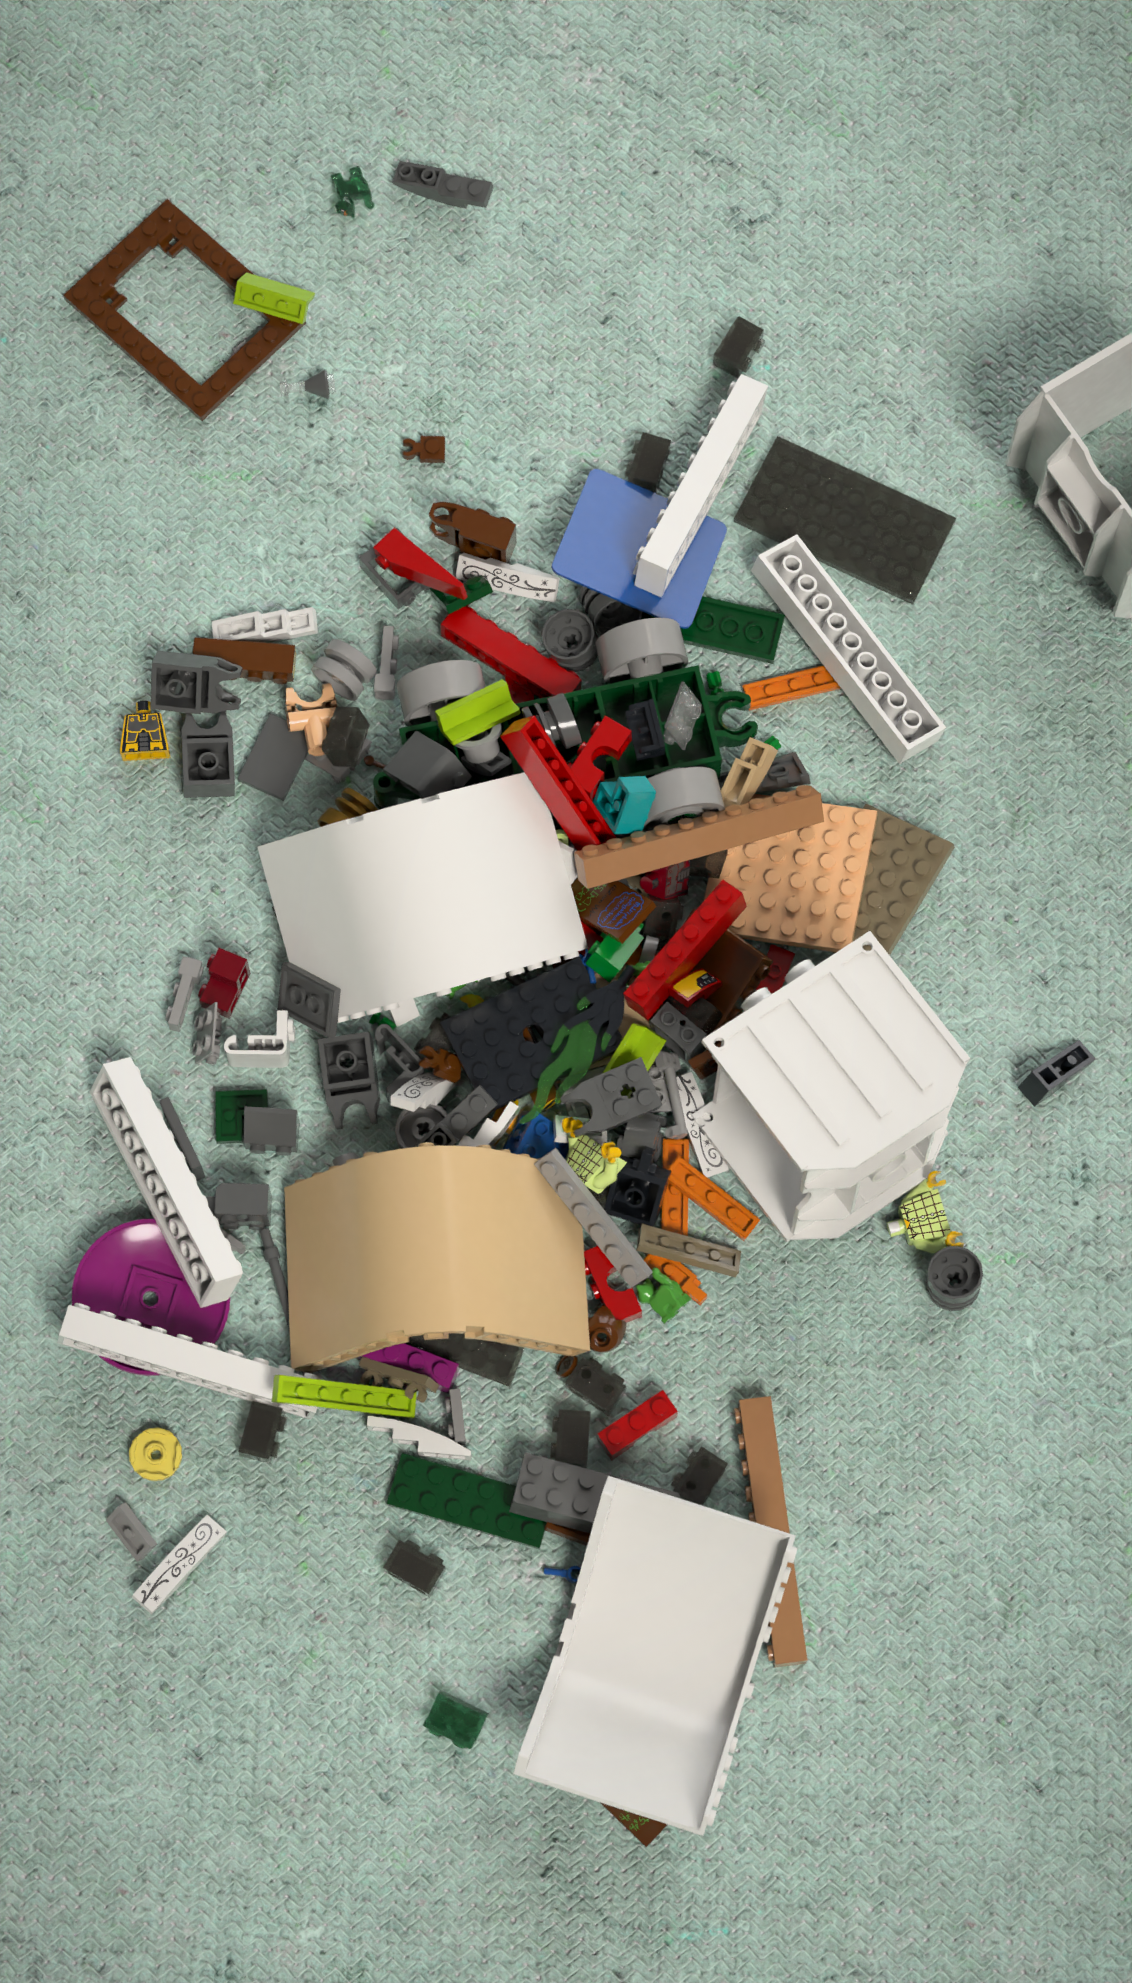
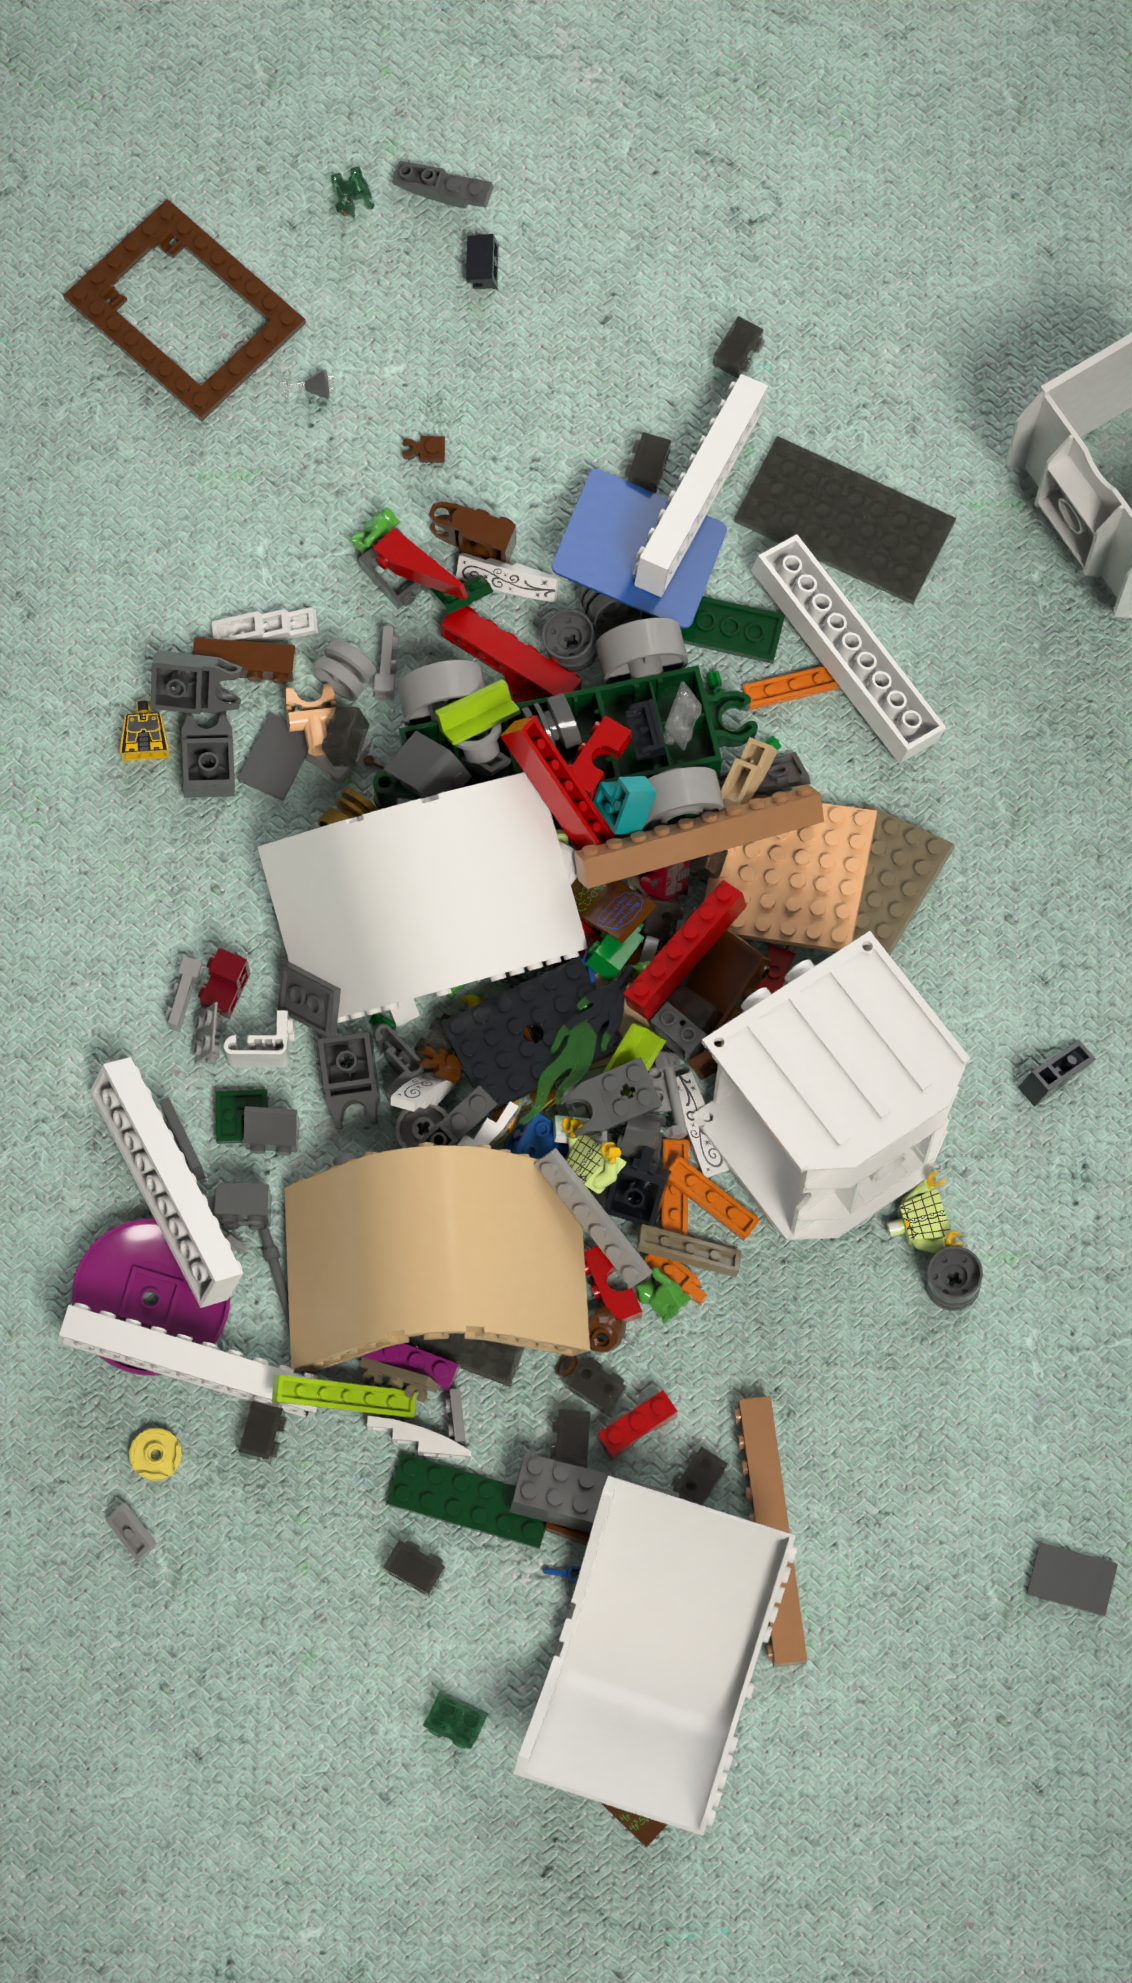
white slope [132,1515,227,1615] -> none
lime panel [233,273,315,324] -> none
slope [668,969,722,1008] -> none
none -> bright green animal [350,507,400,554]
none -> black hinge [466,234,499,289]
none -> dark grey tile [1026,1542,1118,1616]

